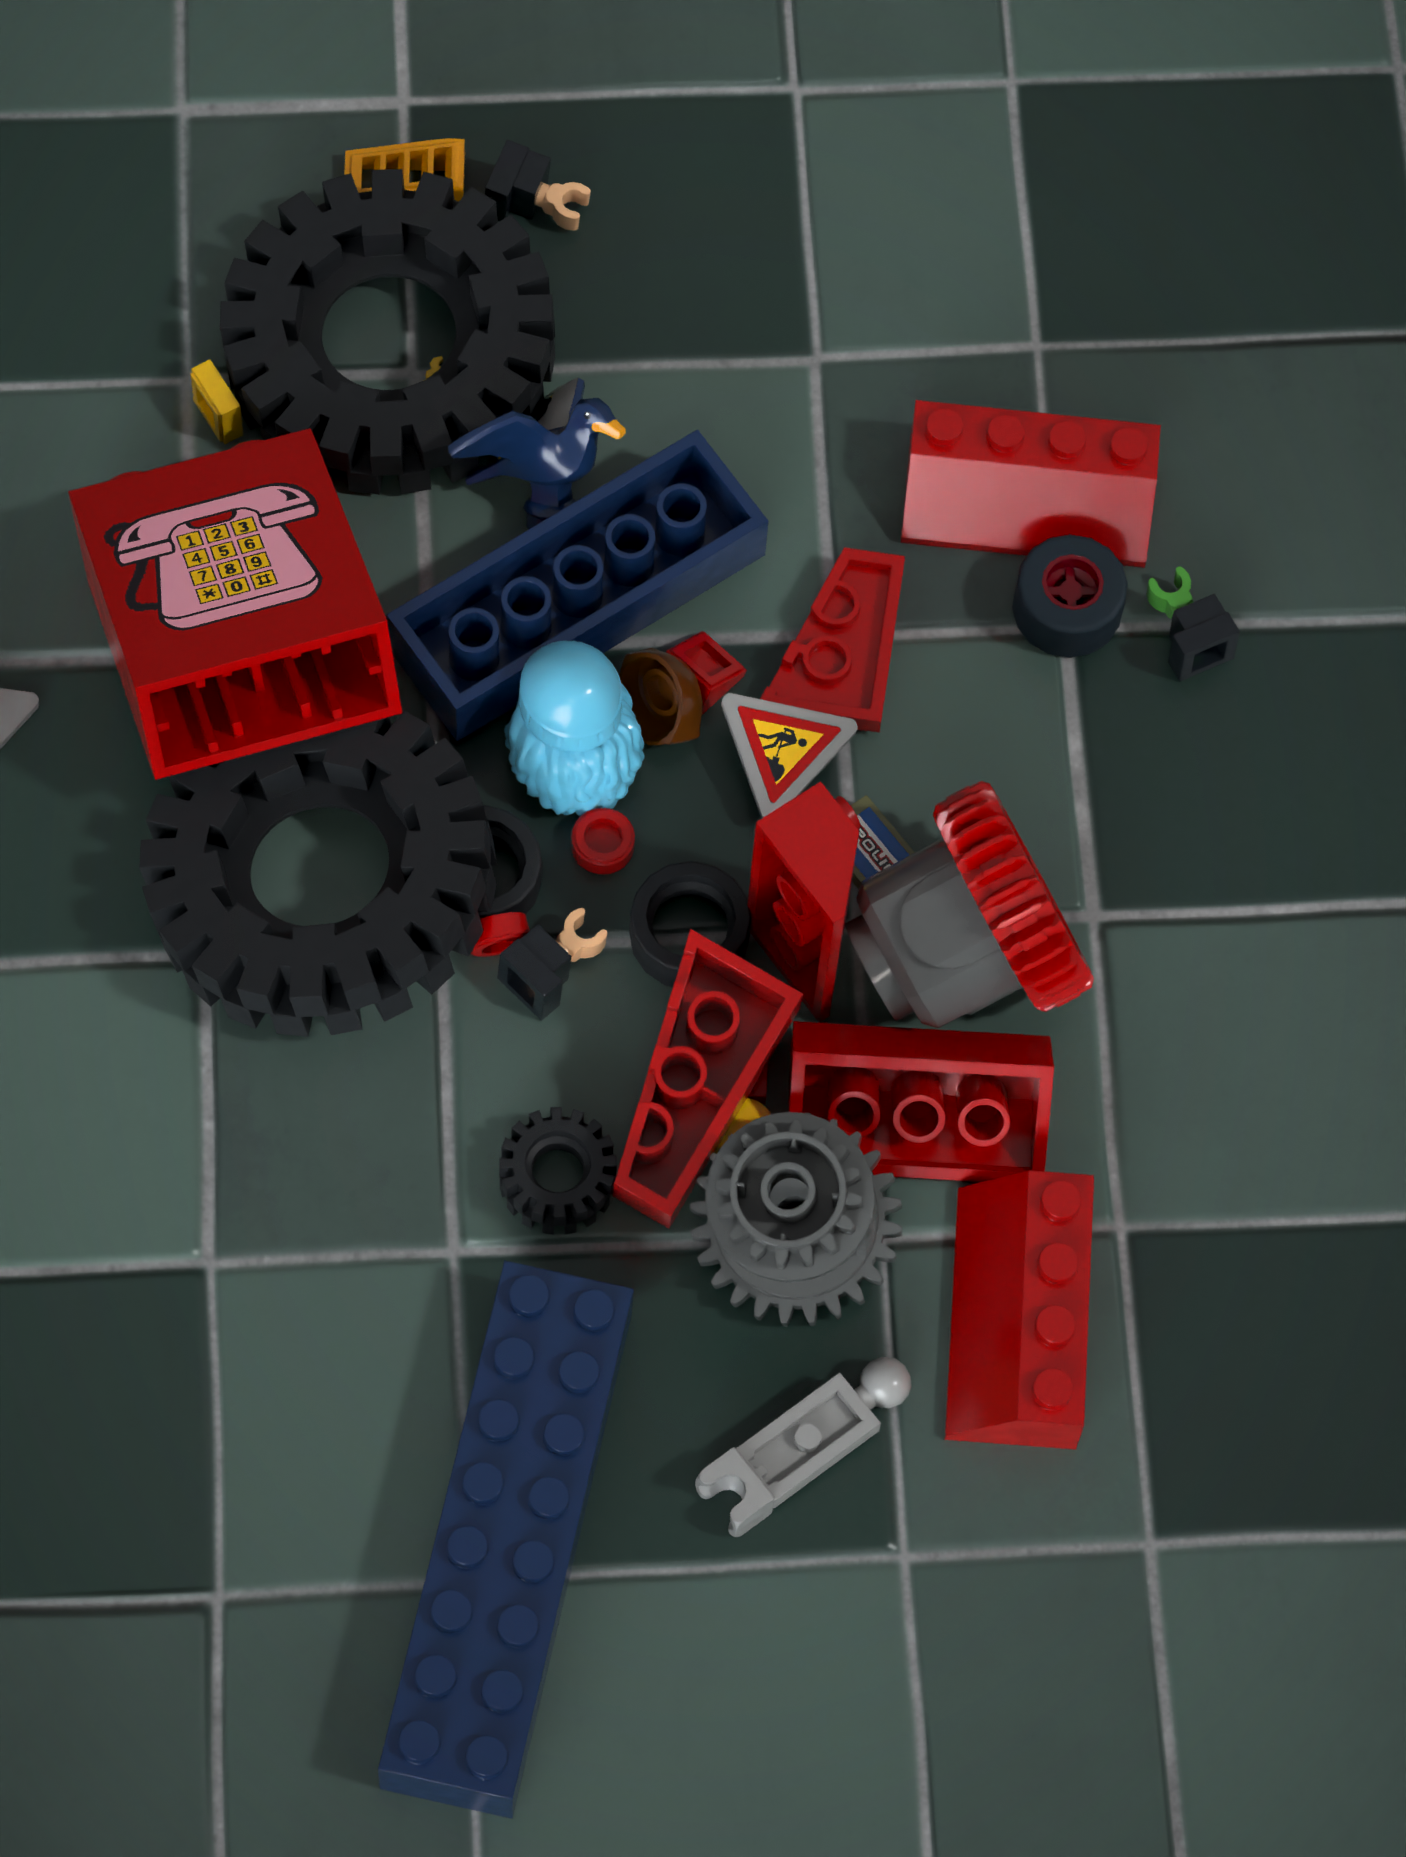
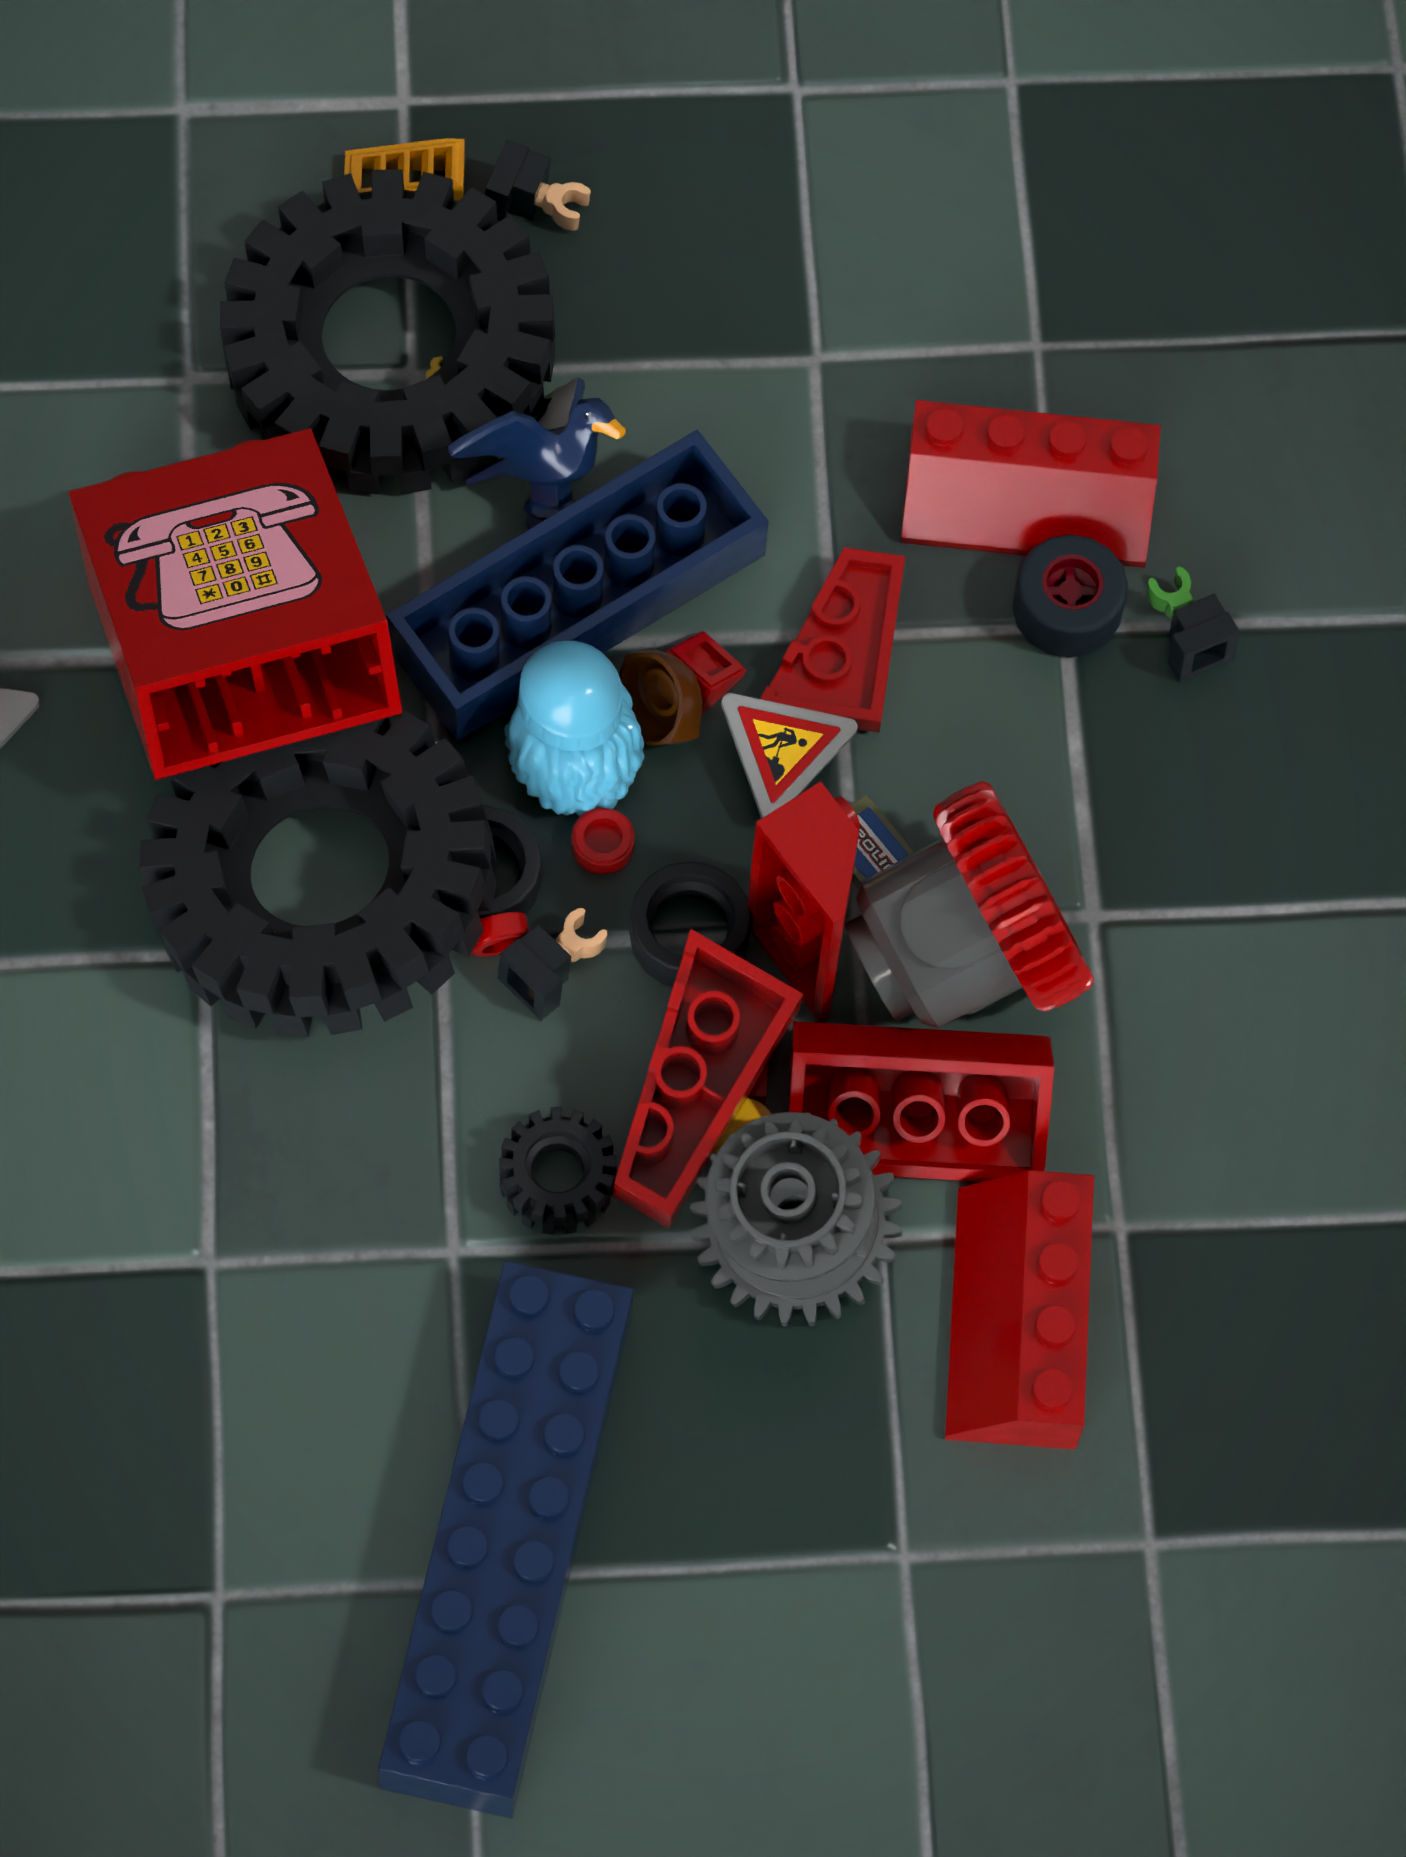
yellow tile [190,359,243,445] -> none
light grey plate [695,1357,912,1537] -> none

